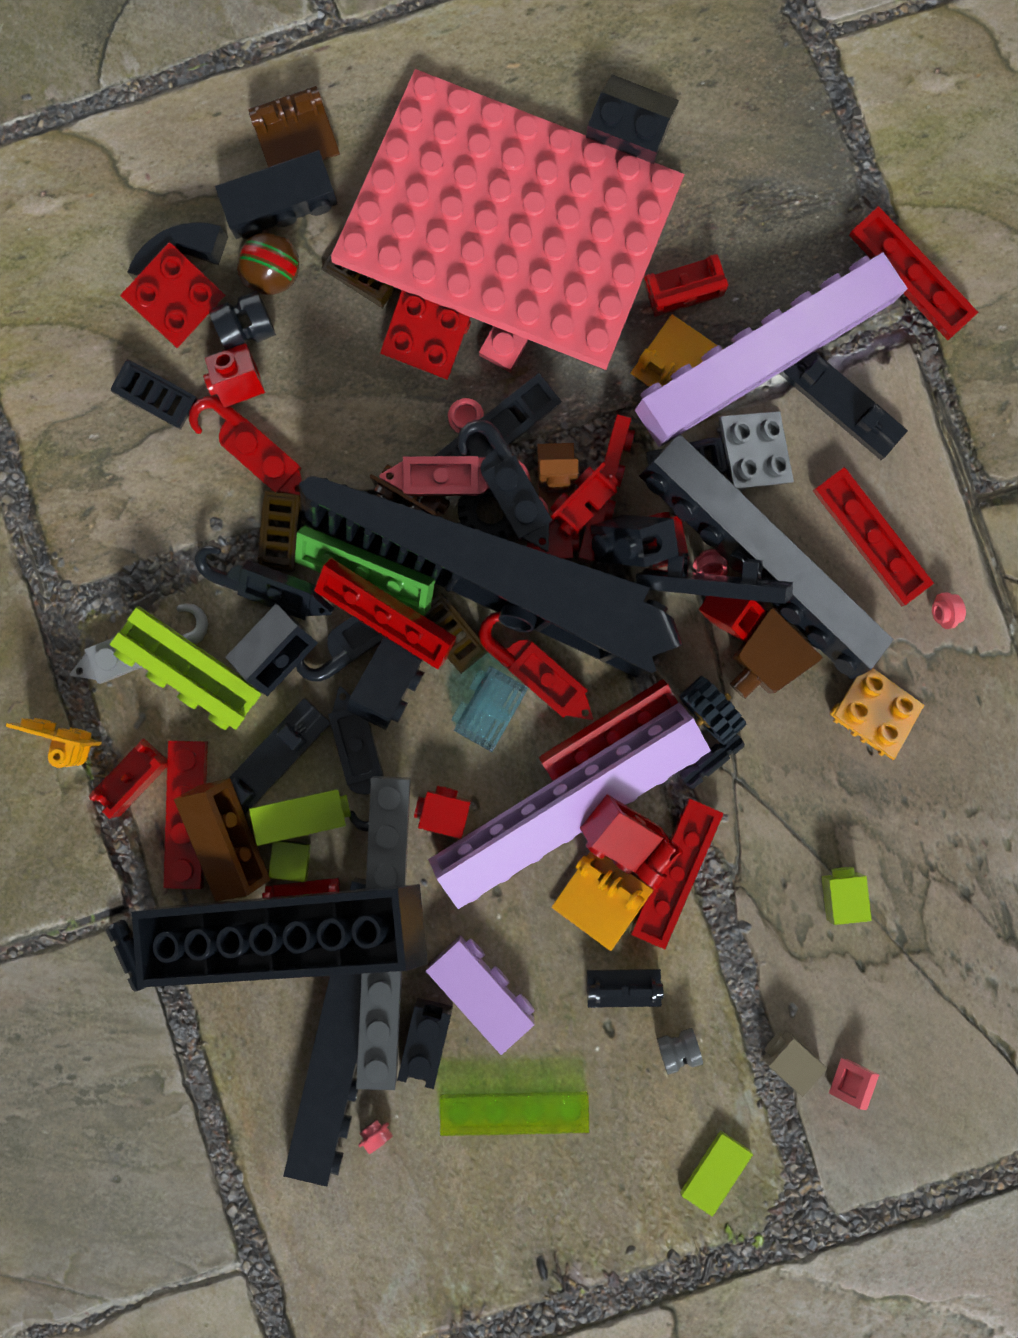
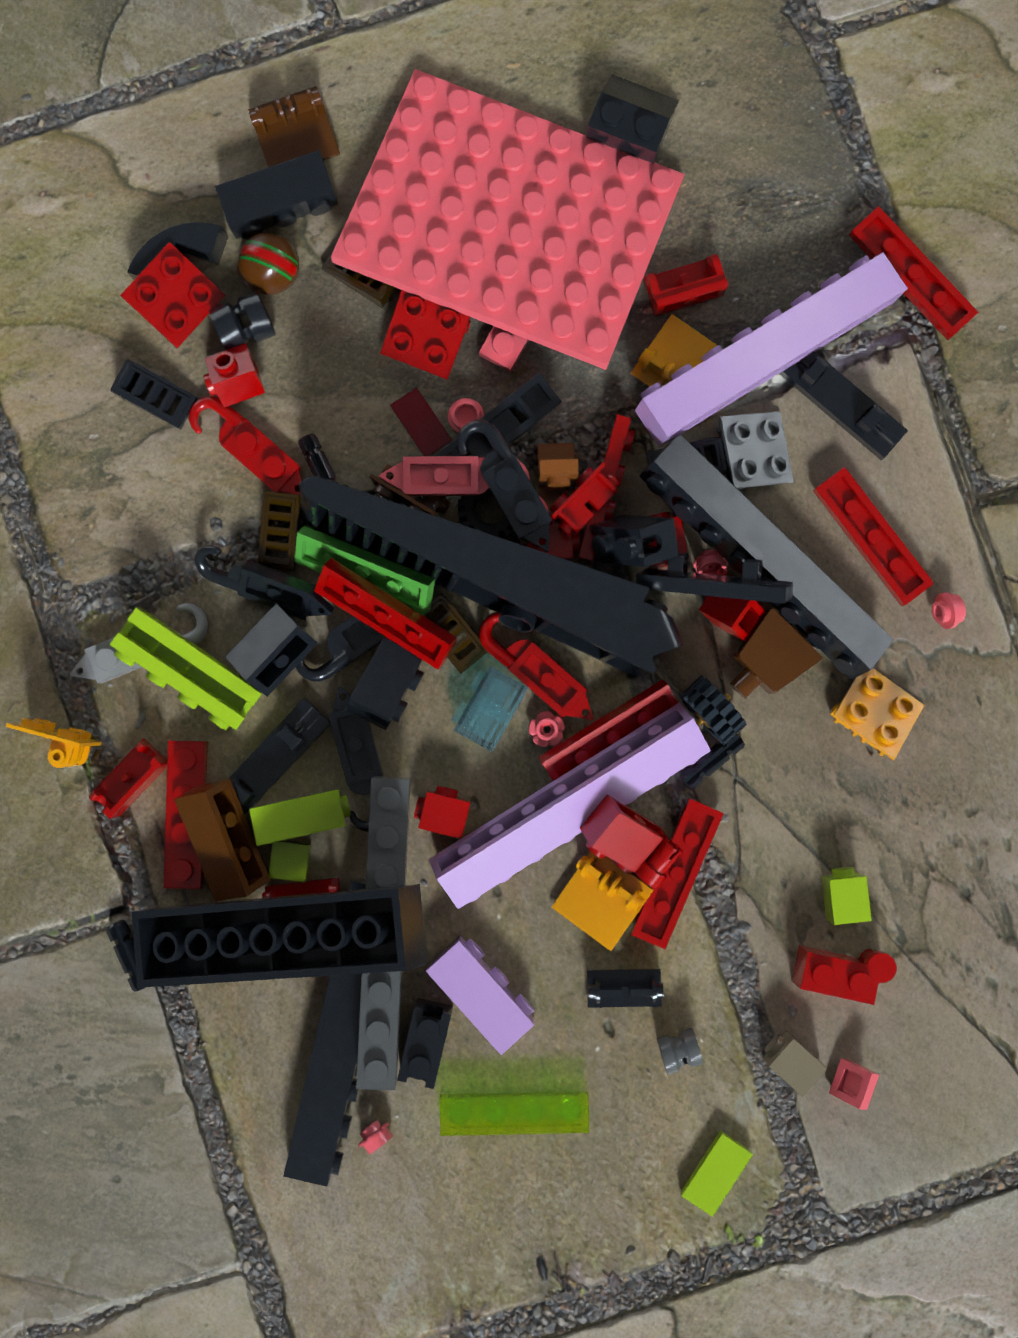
none -> black axle [298,433,339,484]
none -> dark red sticker [390,387,452,456]
none -> coral plate [529,711,565,747]
none -> red hinge [792,945,897,1005]

